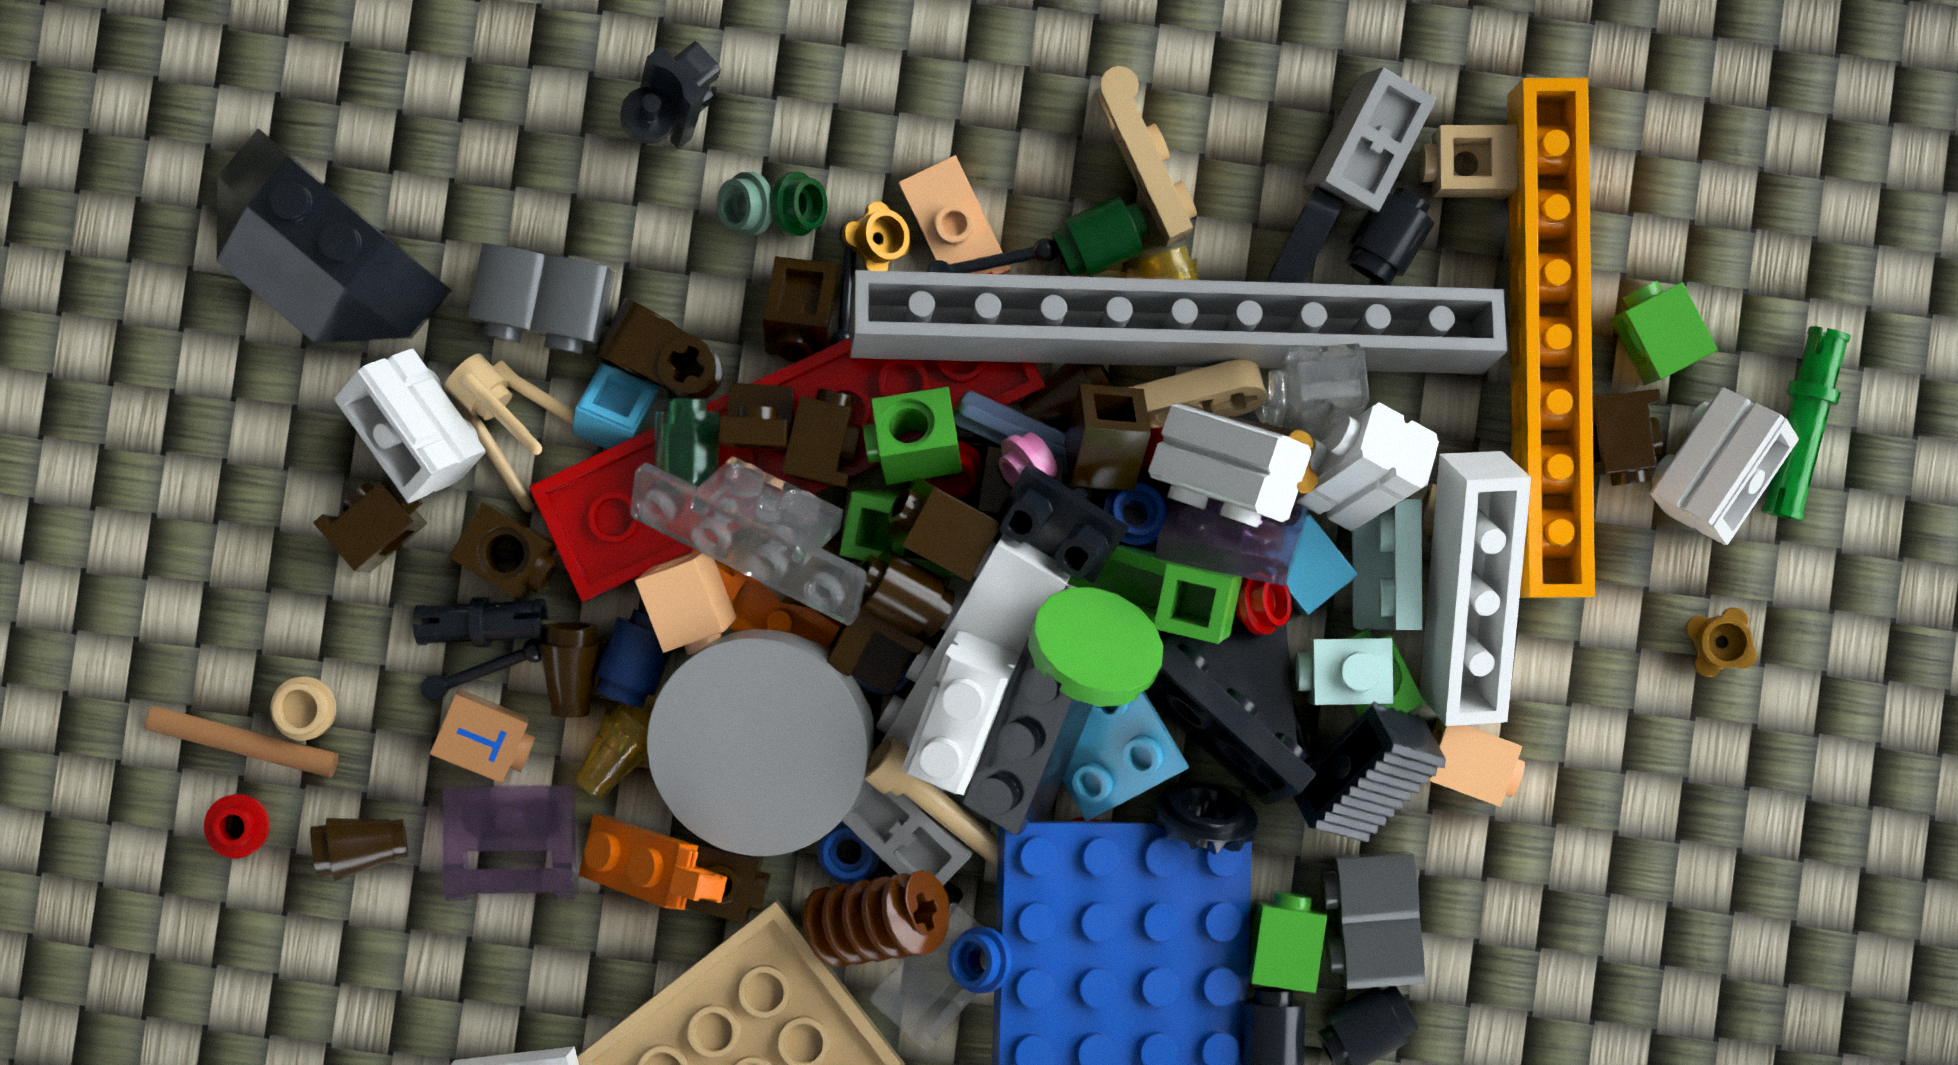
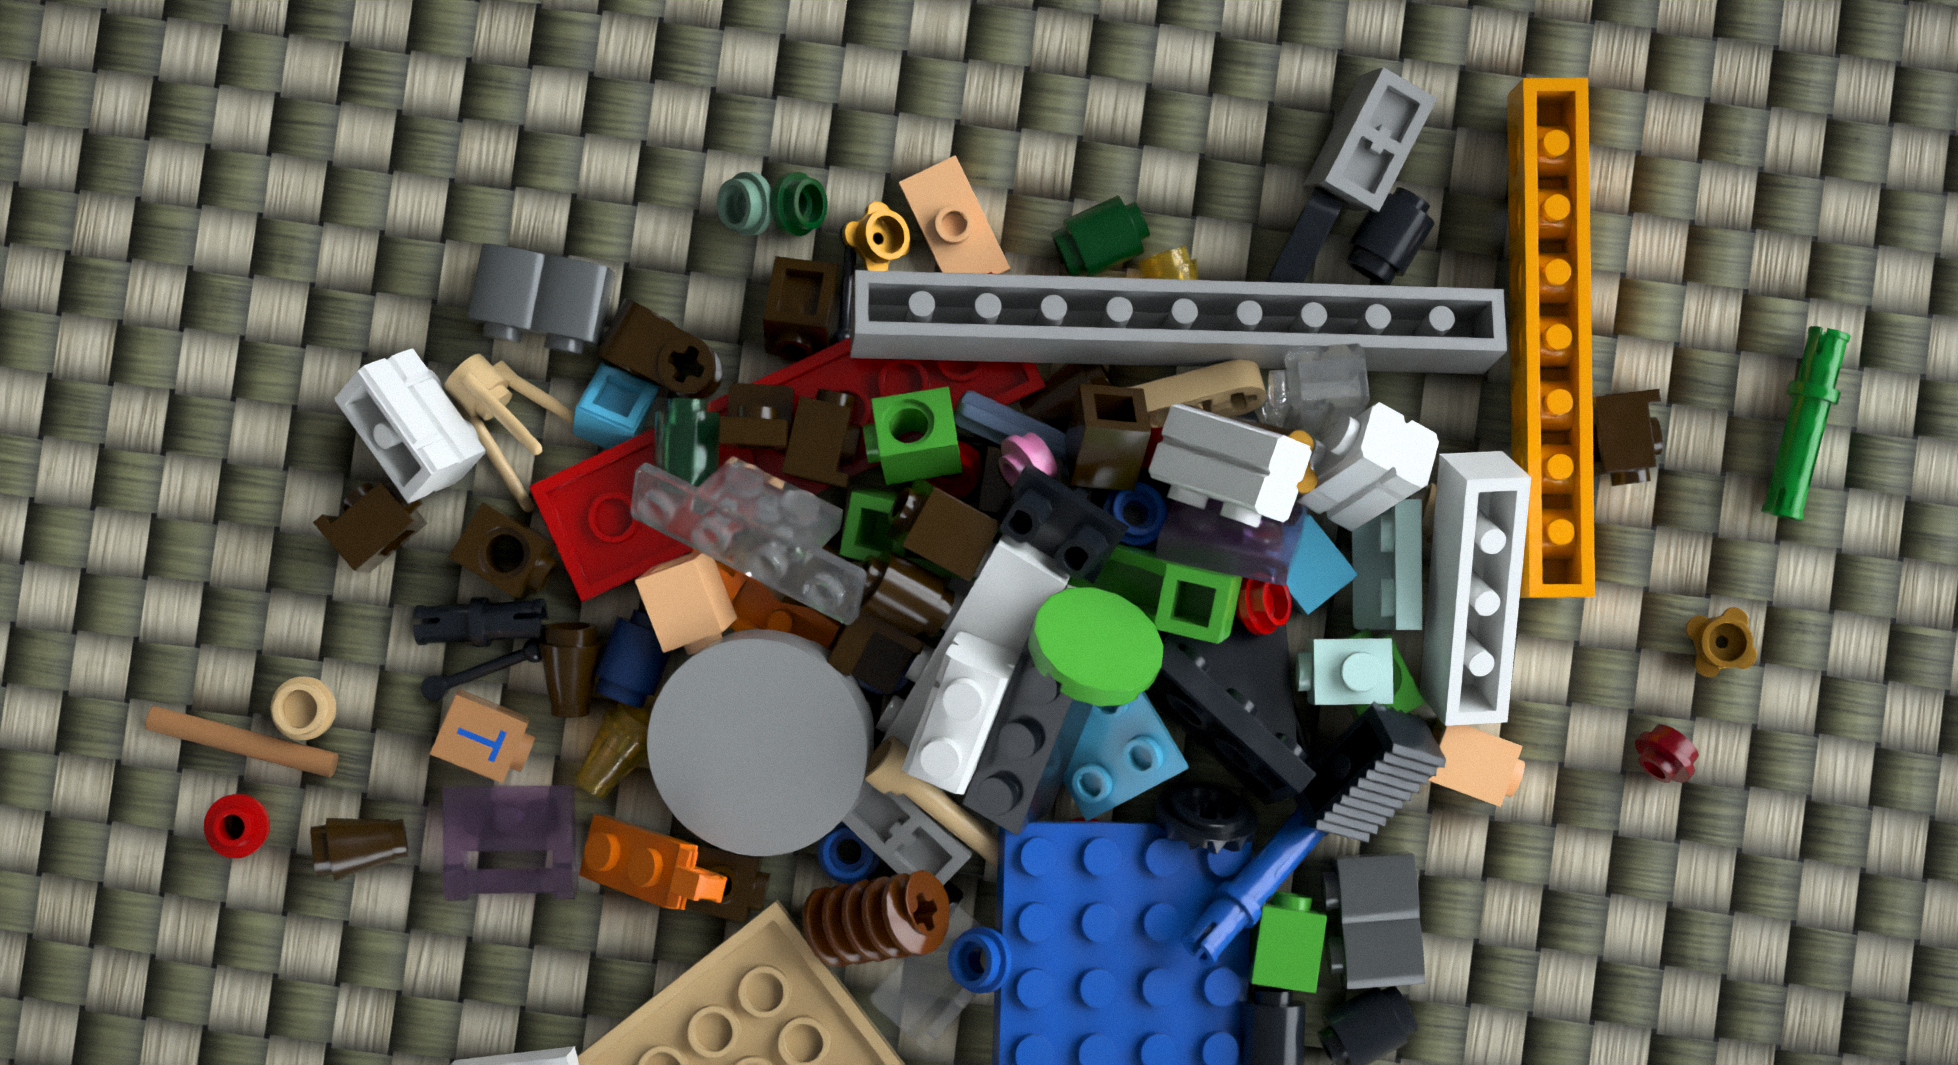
black wedge [217,129,453,344] -> none
black hips [620,41,721,149] -> none
black hinge [927,238,1058,273] -> none
tan plate [1098,66,1197,247] -> none
tan brick [1419,125,1518,200] -> none
bright green brick [1610,280,1718,386] -> none
white brick [1650,387,1799,545] -> none
none -> blue pin [1180,806,1329,966]
none -> dark red plate [1635,724,1699,783]

